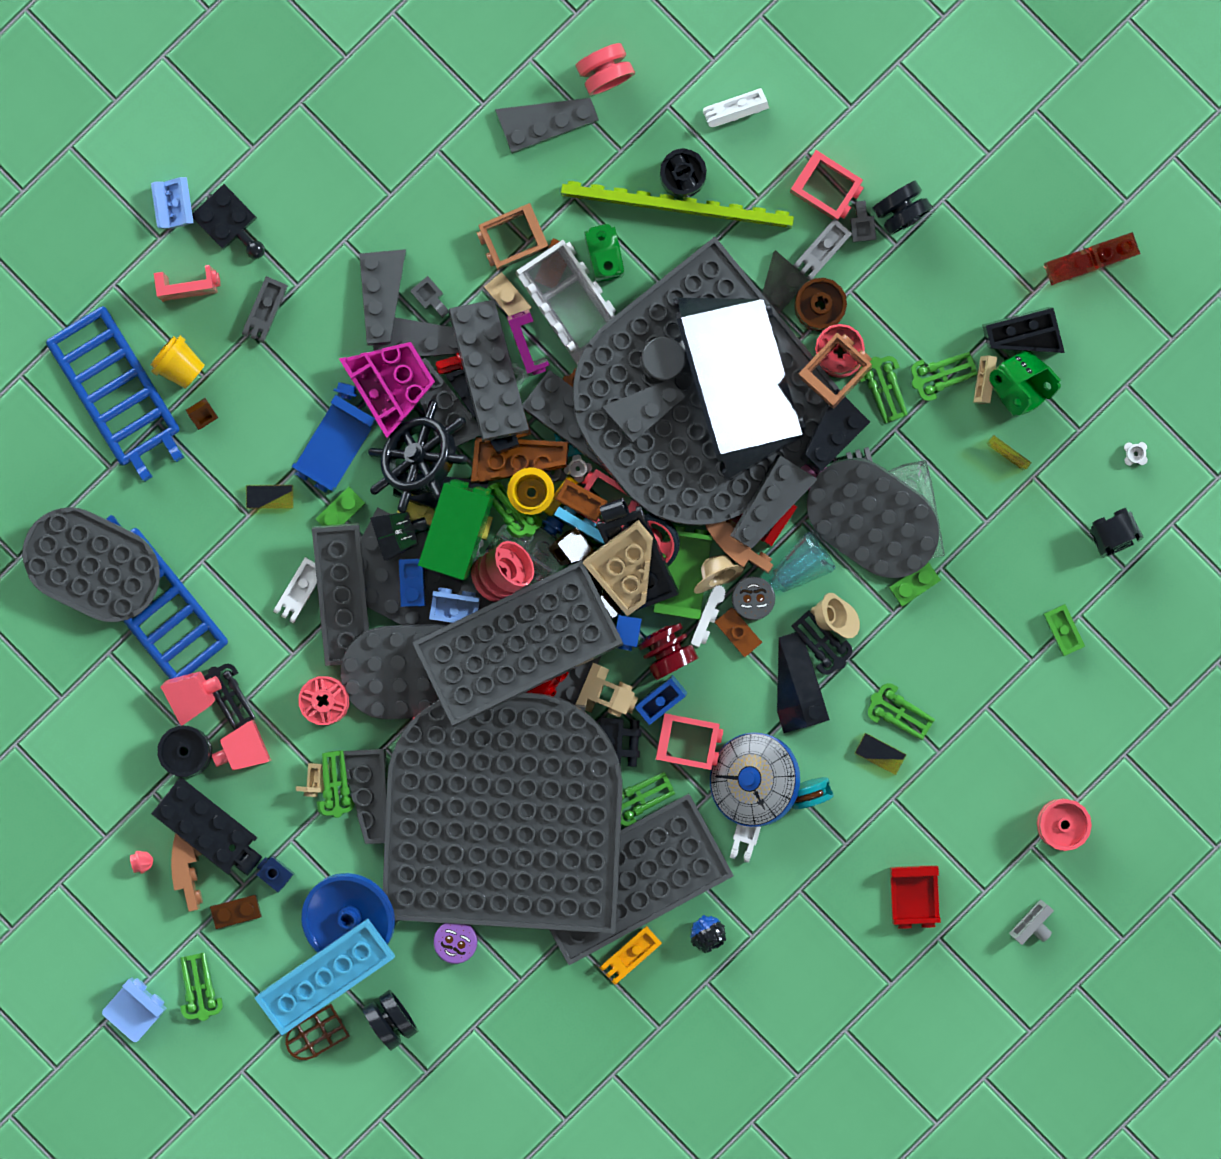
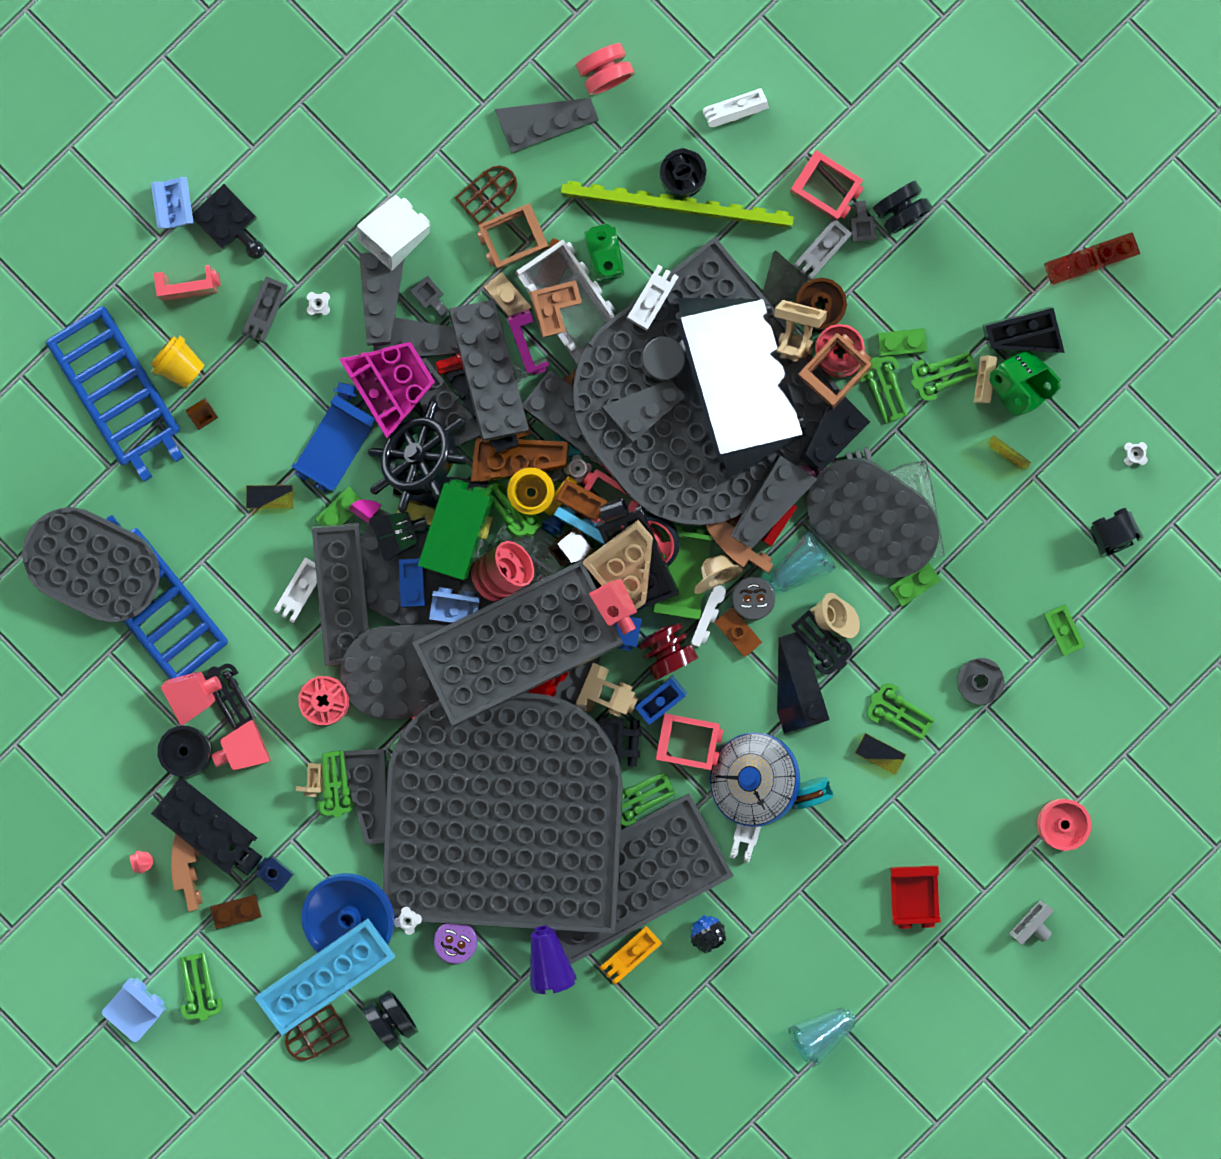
none -> white plate [307,292,330,315]
none -> dark pink tile [349,499,382,523]
none -> white slope [357,195,430,271]
none -> white plate [394,907,422,935]
none -> reddish brown window [455,165,517,225]
none -> nougat plate [530,280,582,338]
none -> dark purple cone [530,925,577,994]
none -> coral torso [589,579,637,635]
none -> white hinge [626,264,679,331]
none -> tan tile [774,300,827,361]
none -> clear light blue cone [788,1008,856,1067]
none -> bright green plate [878,328,927,357]
none -> dark grey plate [957,658,1005,705]

